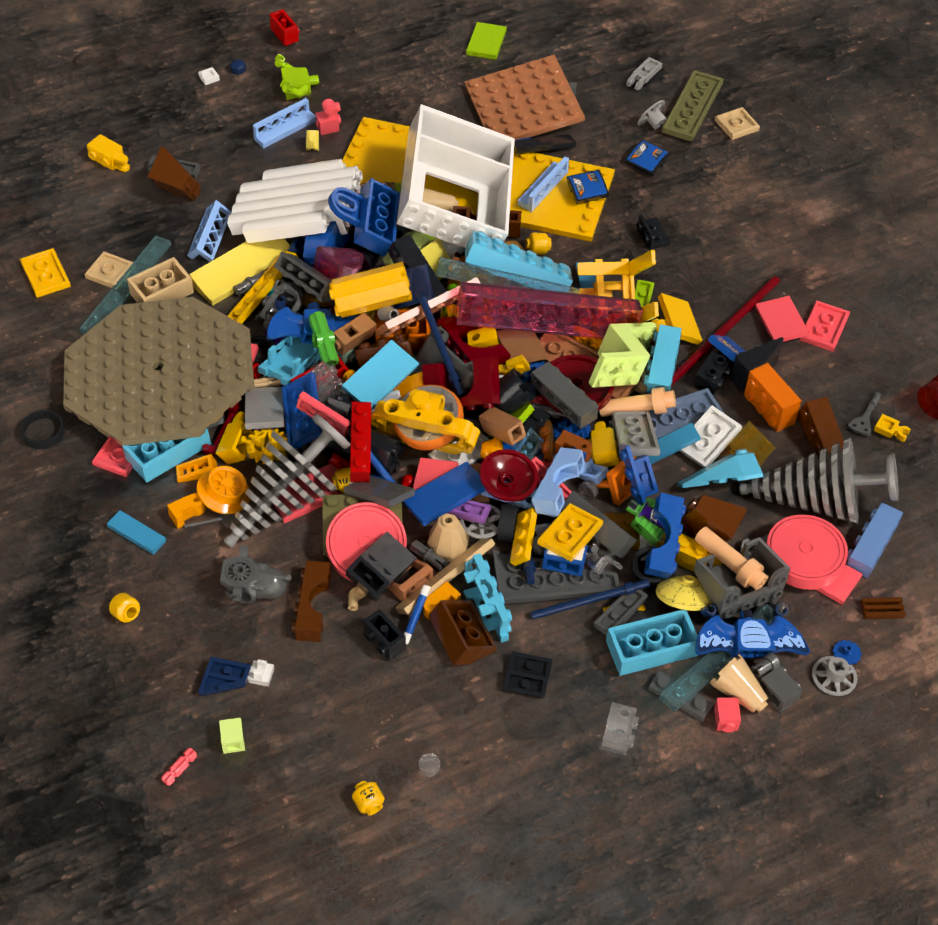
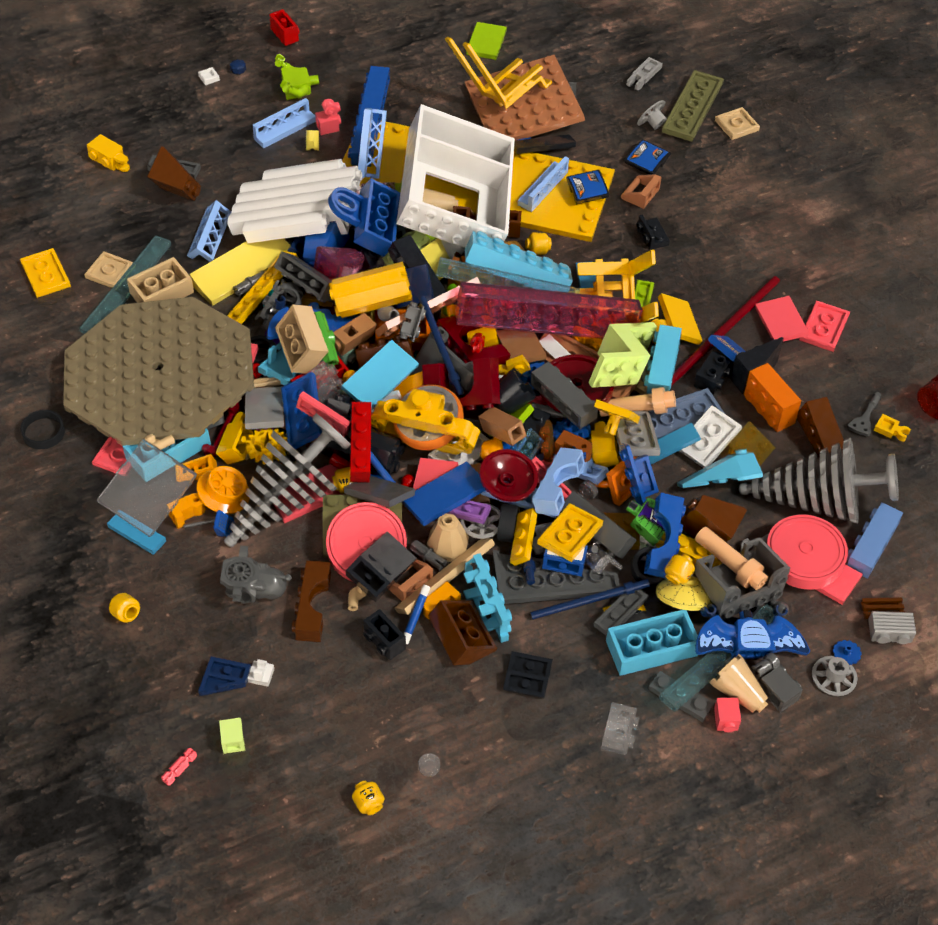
none -> clear piece [97,439,197,537]
none -> tan arm [145,434,175,450]
none -> blue slope [213,510,234,537]
none -> tan brick [275,305,329,374]
none -> blue brick [348,66,390,167]
none -> light blue fence [358,108,387,179]
none -> dark grey hinge [399,301,426,342]
none -> yellow piece [445,37,552,109]
none -> red axle [470,333,485,353]
none -> white sticker [540,334,571,359]
none -> yellow tile [594,399,640,435]
none -> nougat tile [621,174,661,209]
none -> yellow head [664,554,695,585]
none -> light grey brick [868,611,916,644]

